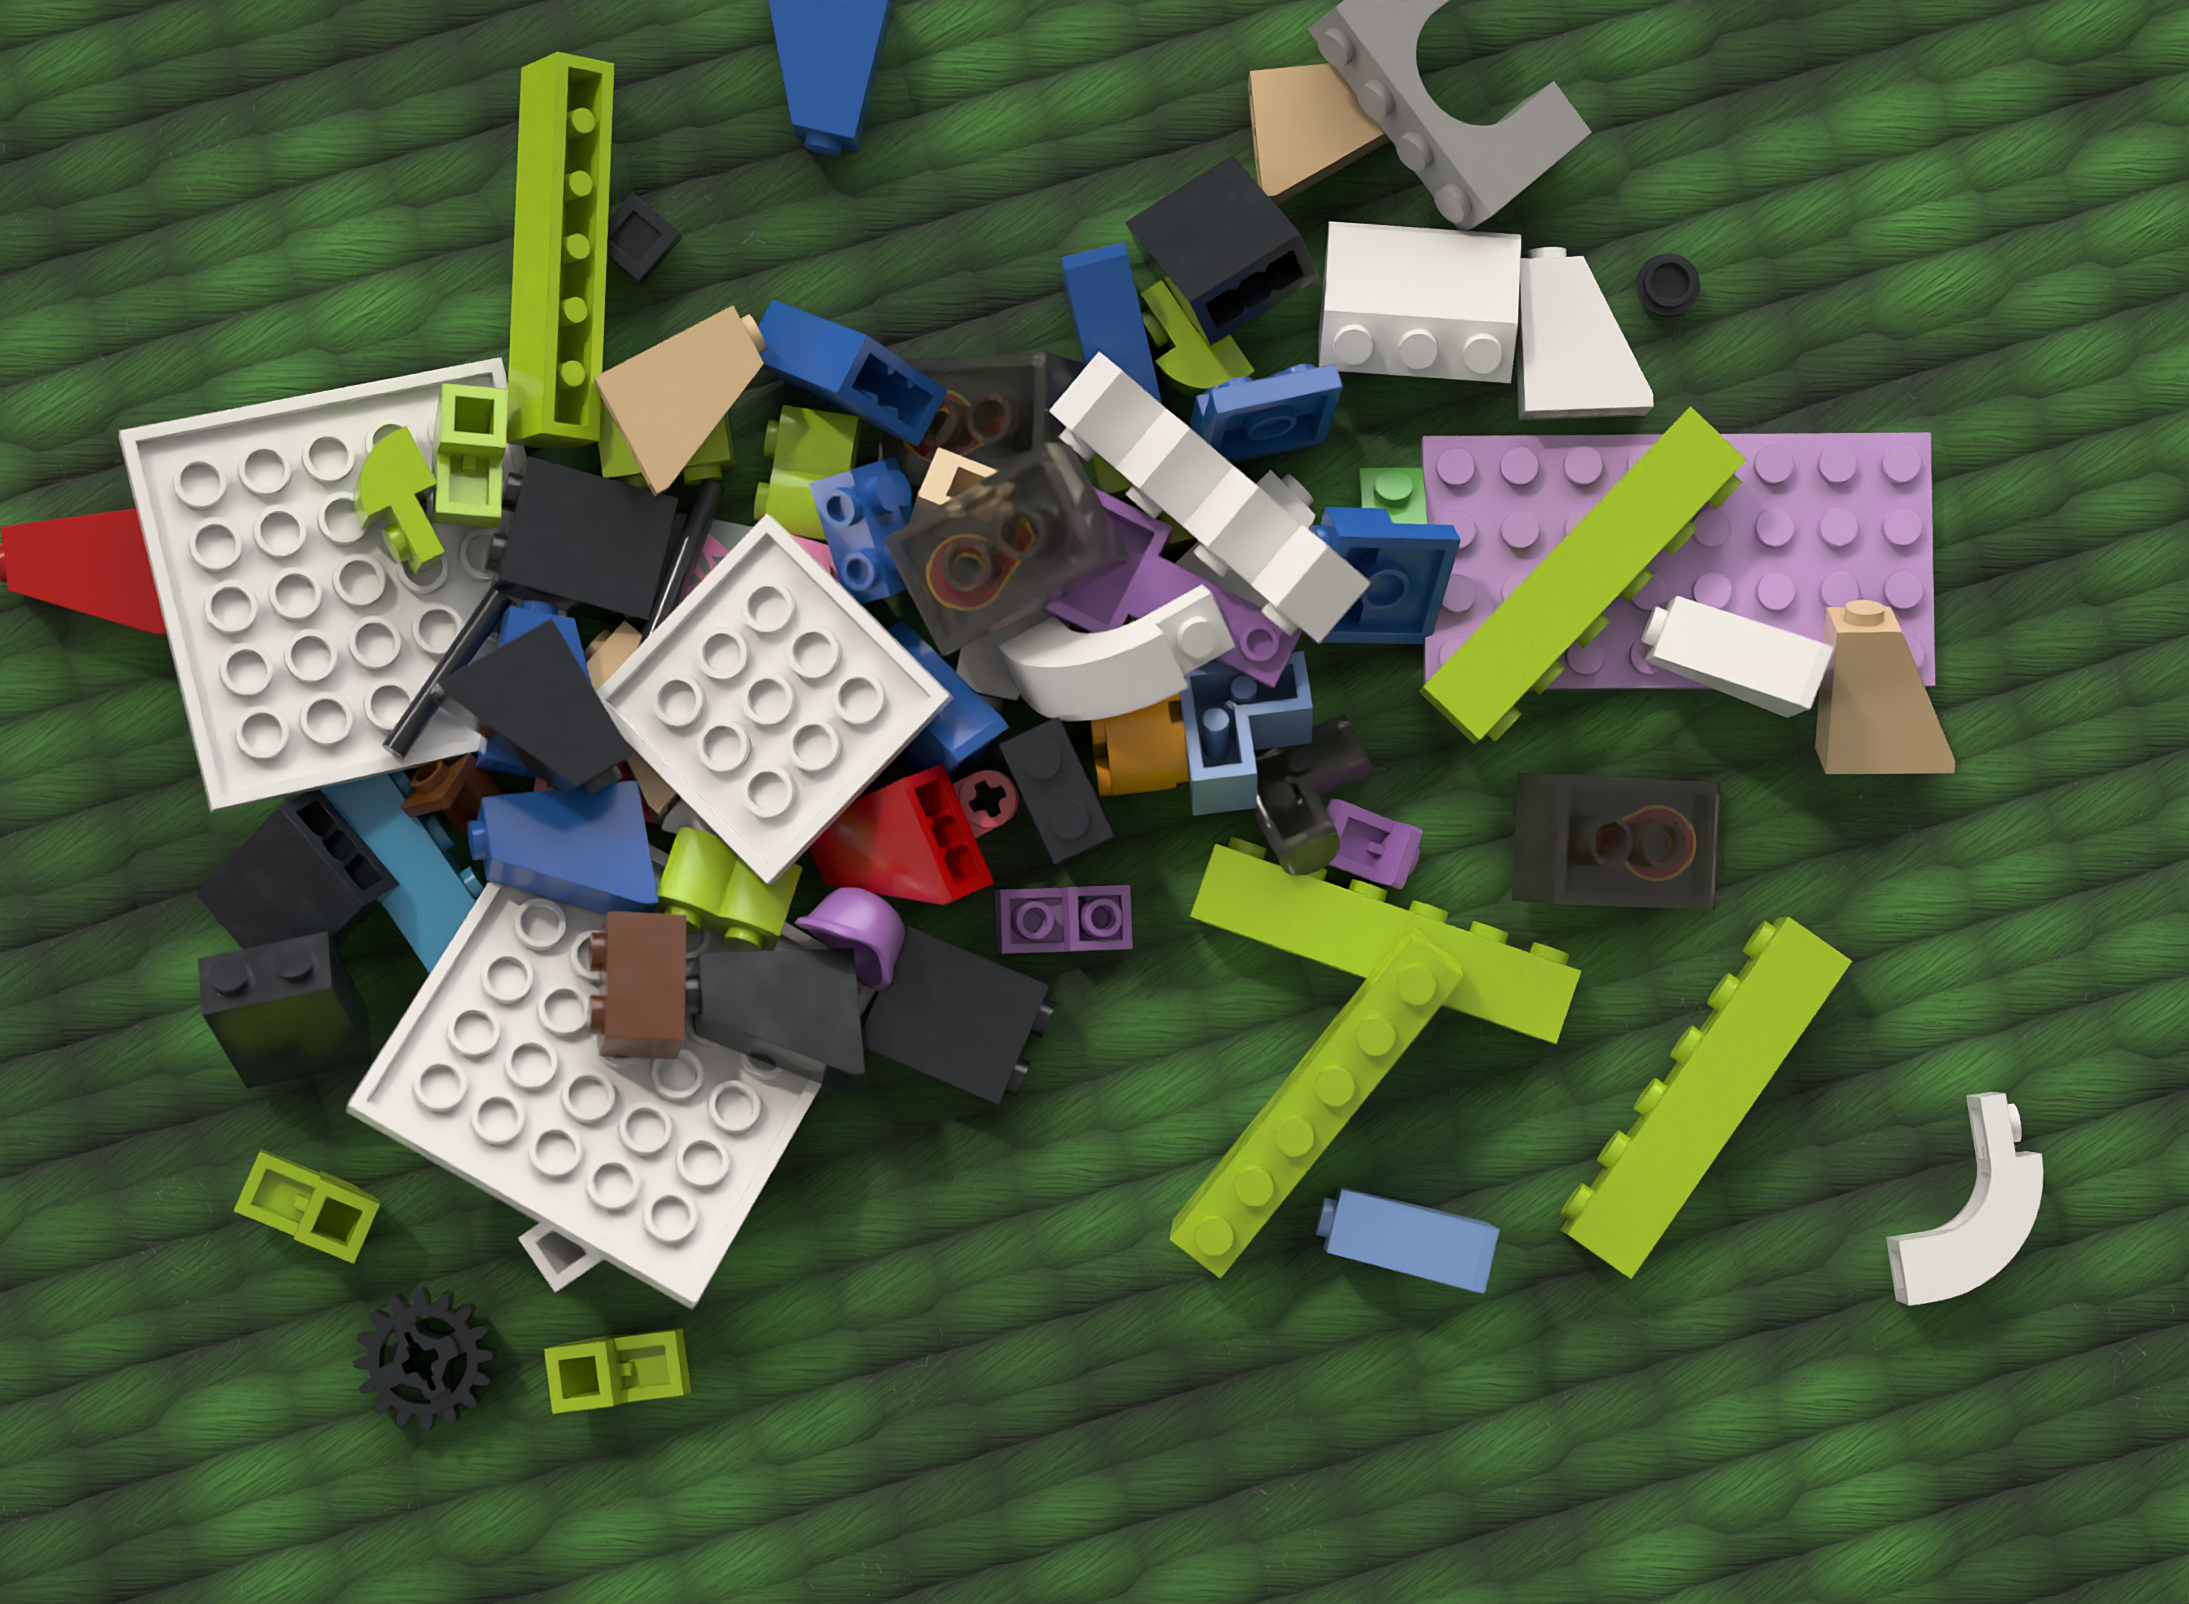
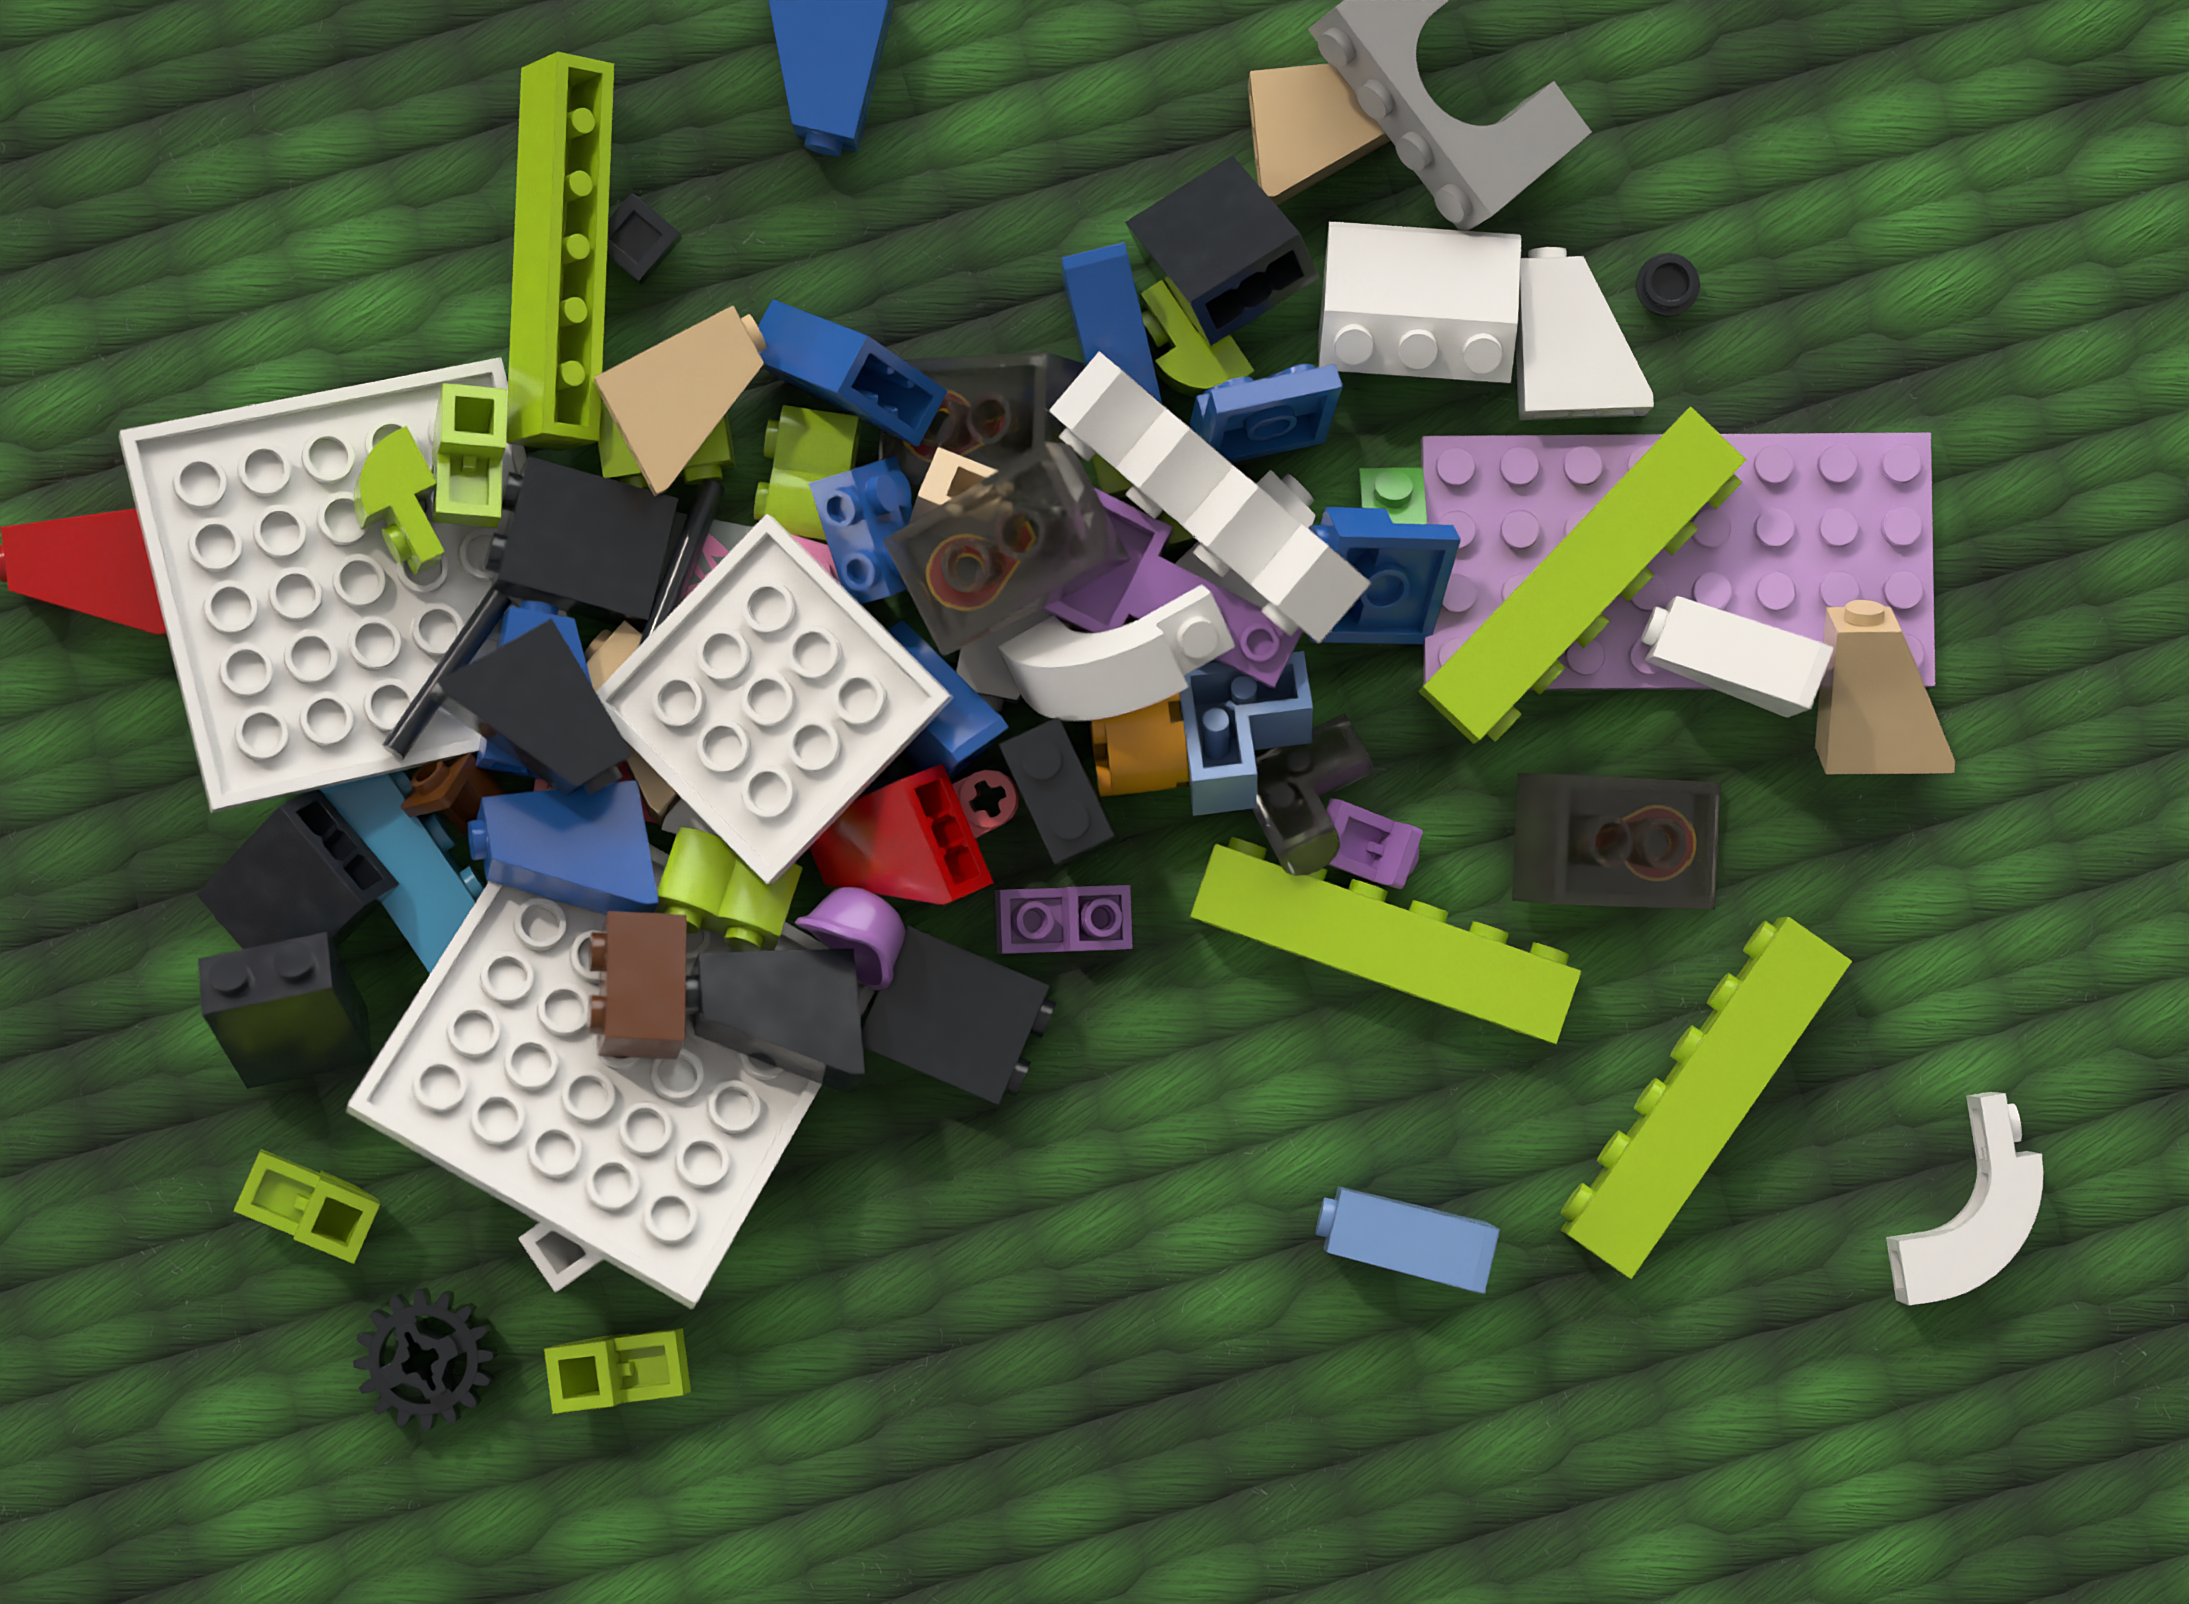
lime brick [1169,924,1463,1279] -> none

